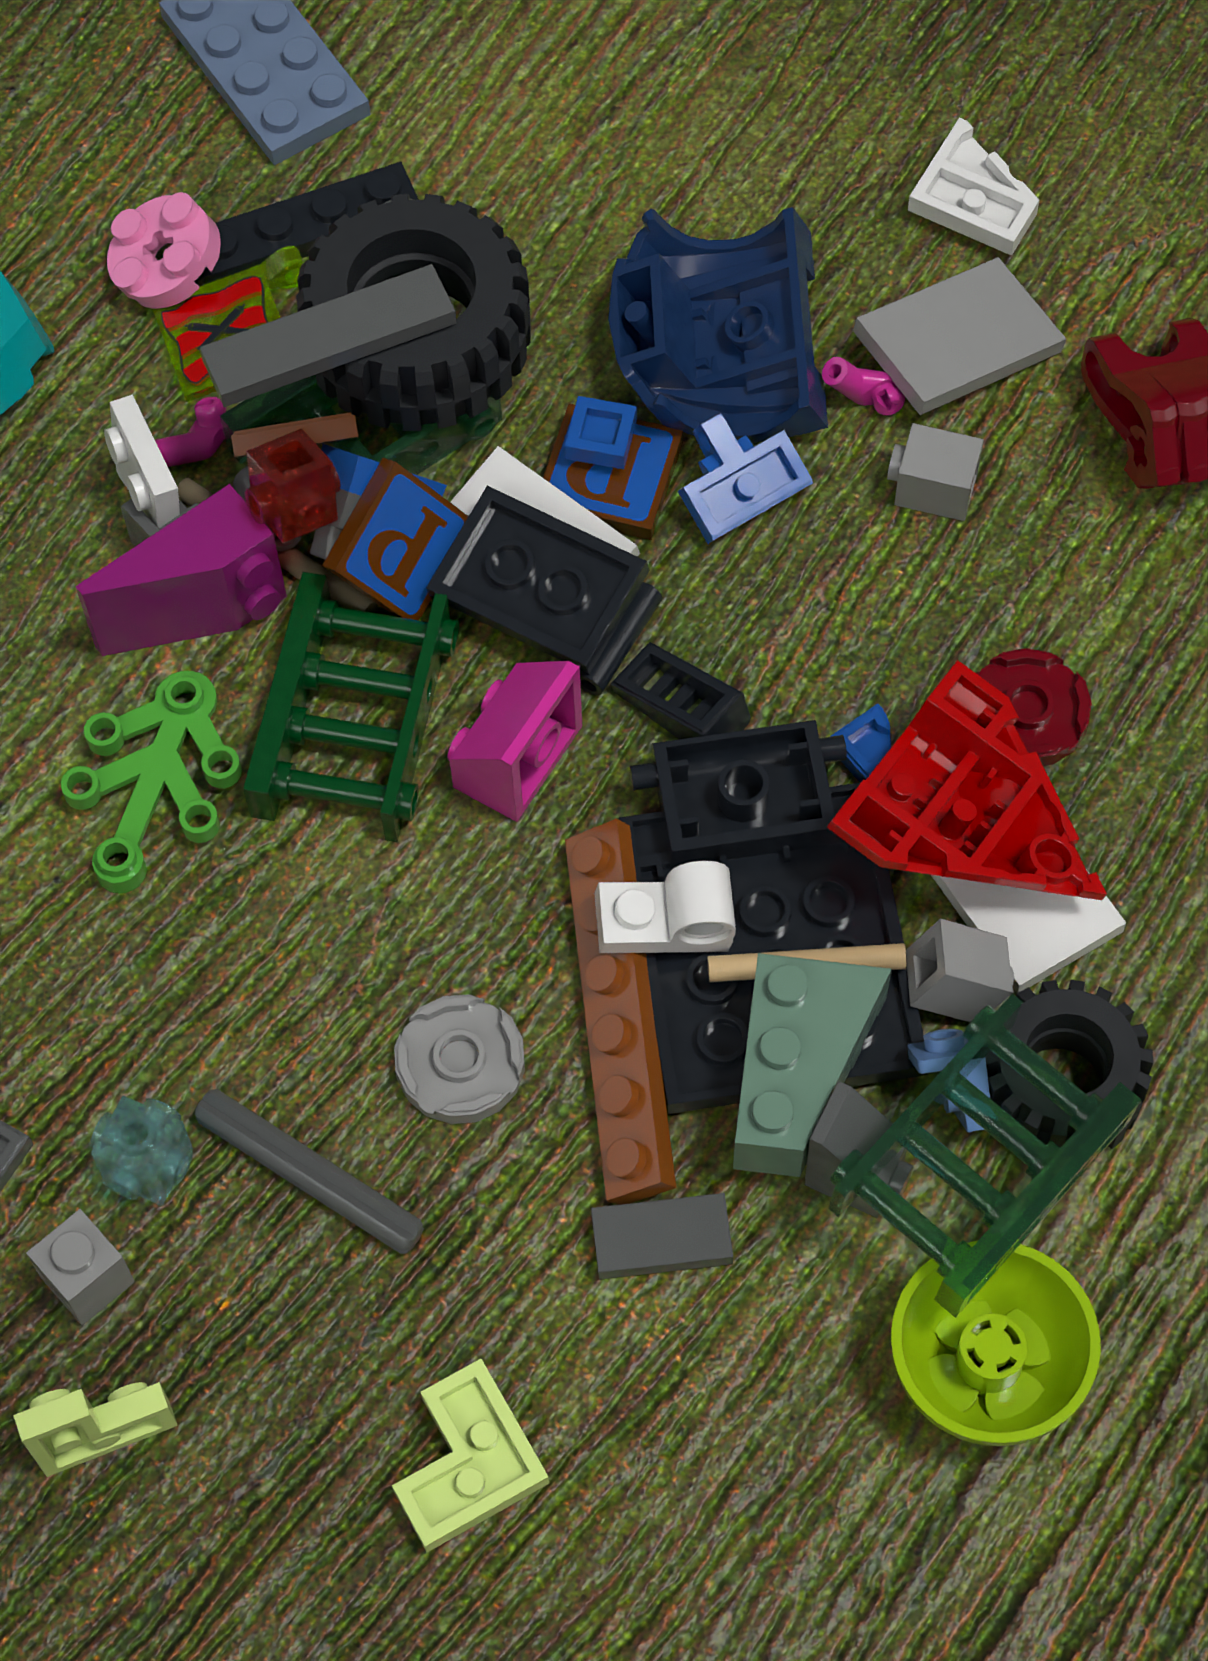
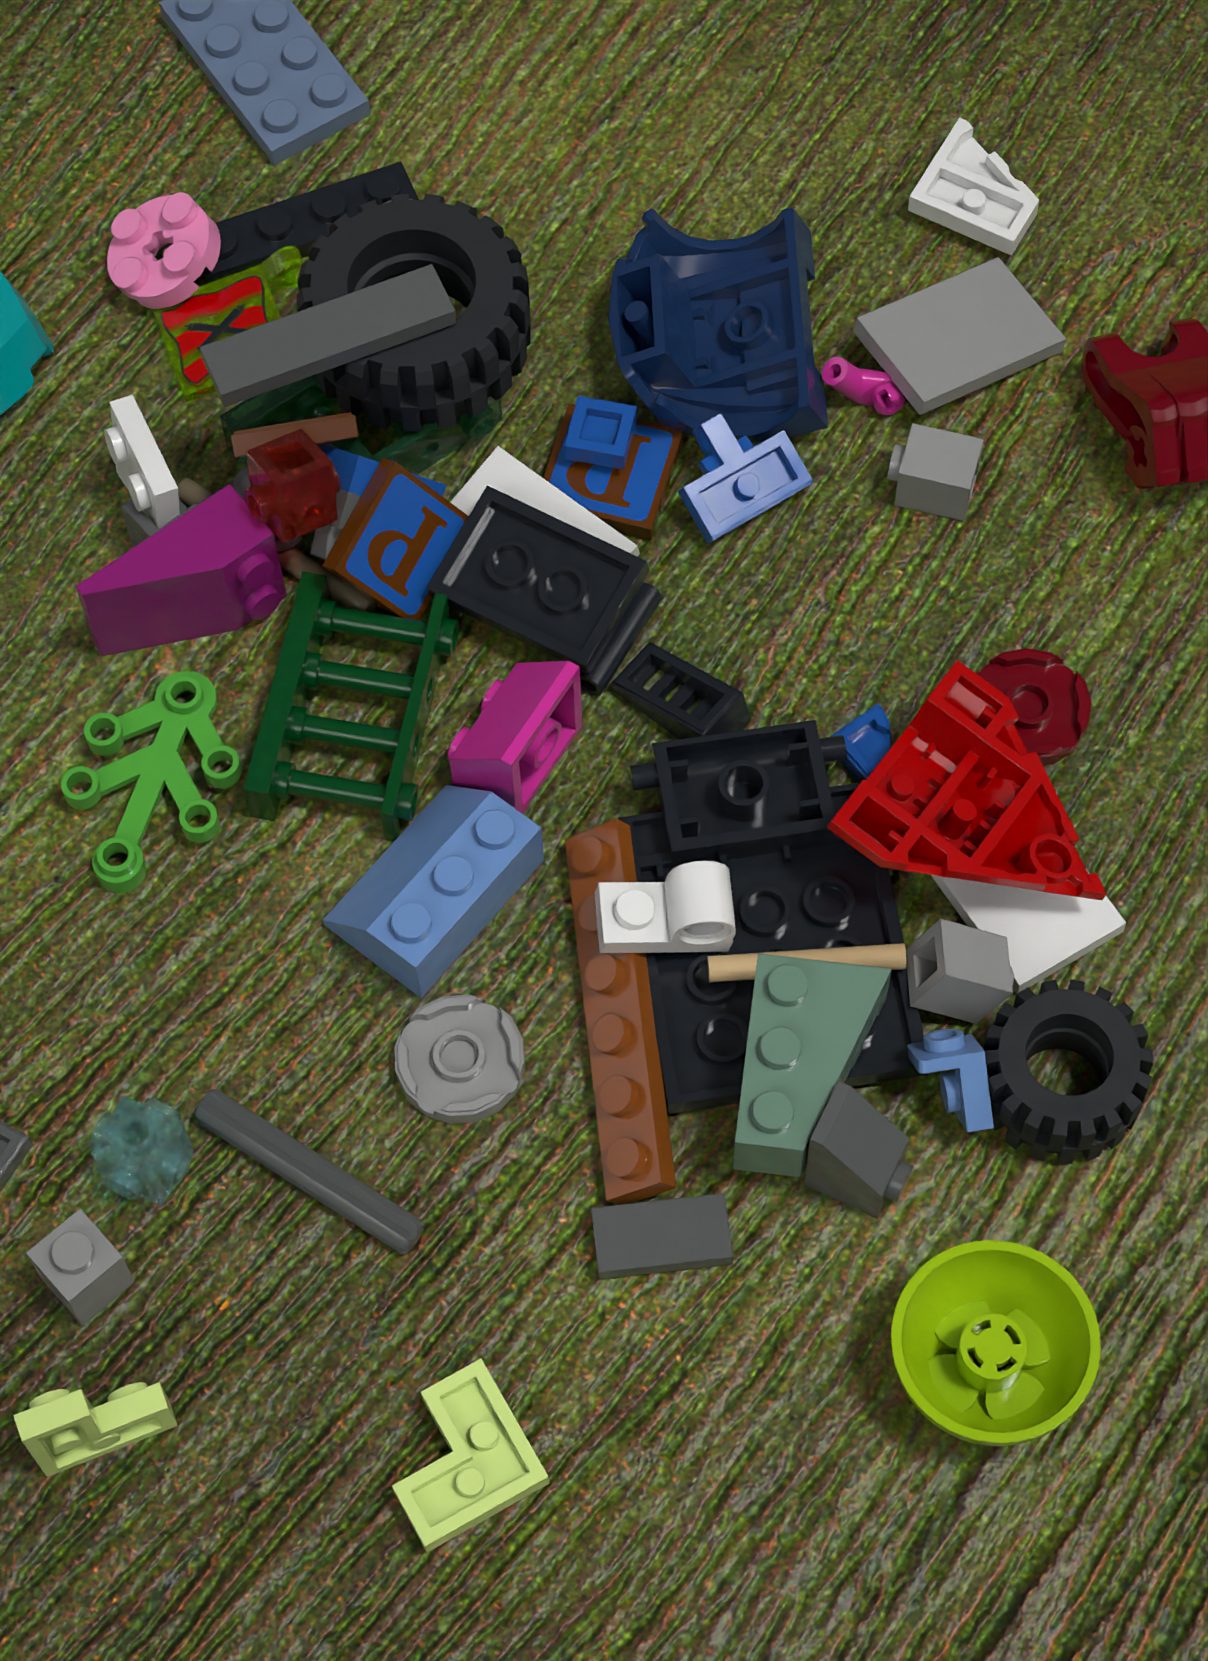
dark pink arm [155,397,232,467] -> none
clear green fence [828,994,1141,1318] -> none
none -> medium blue slope [323,785,544,998]

